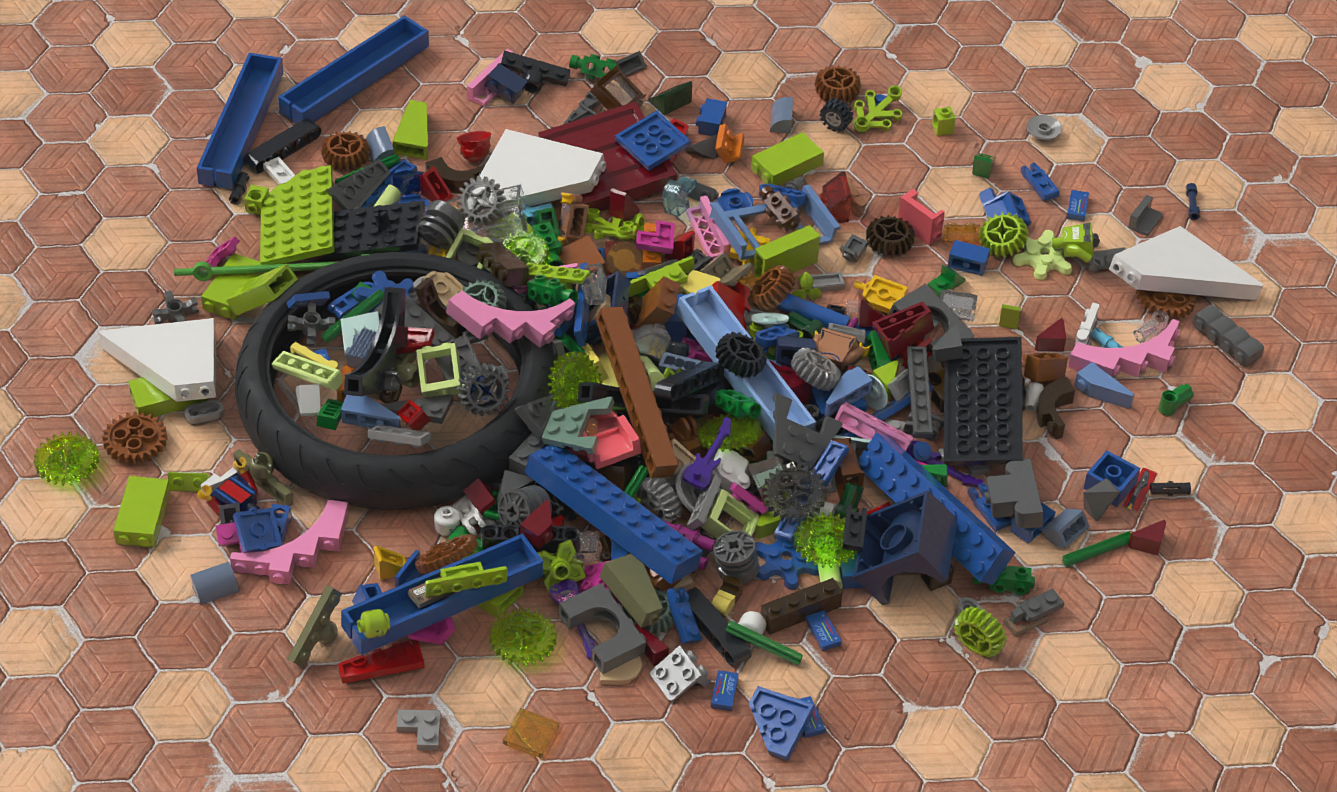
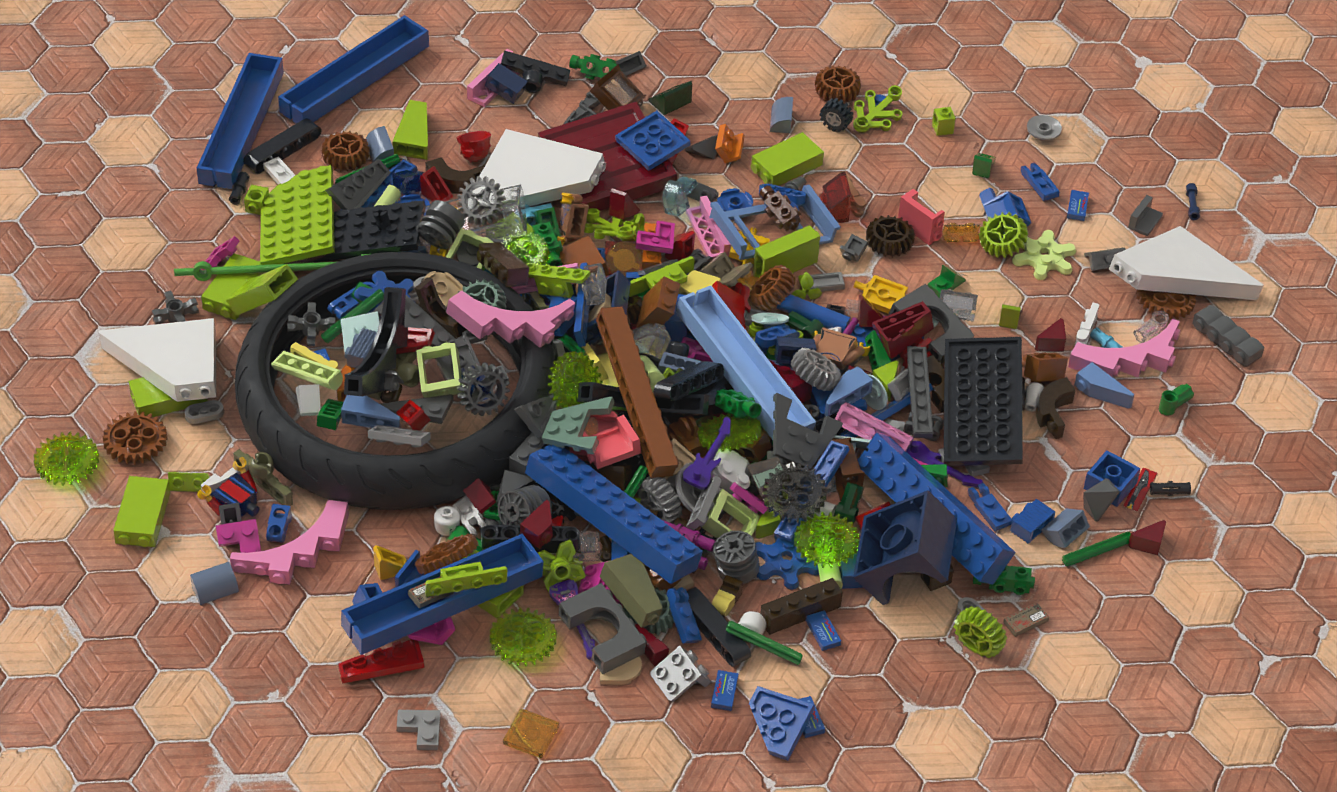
blue plate [233,507,283,553] -> none
blue tile [287,291,330,309] -> none
olive plate [288,585,342,667] -> none
lime head [357,609,390,638] -> none
green brick [527,275,579,307] -> none
blue brick [696,98,727,136] -> none
black gear [715,332,767,379] -> none
light grey tile [828,323,866,343] -> none
black hinge [842,505,867,552] -> none
blue plate [912,441,932,461] -> none
dark grey slope [932,324,963,362] -> none
blue brick [947,240,990,276] -> none
dark grey brick [985,459,1043,528] -> none
dark grey hinge [1009,588,1064,624] -> none
lime torso [1052,223,1101,272] -> none

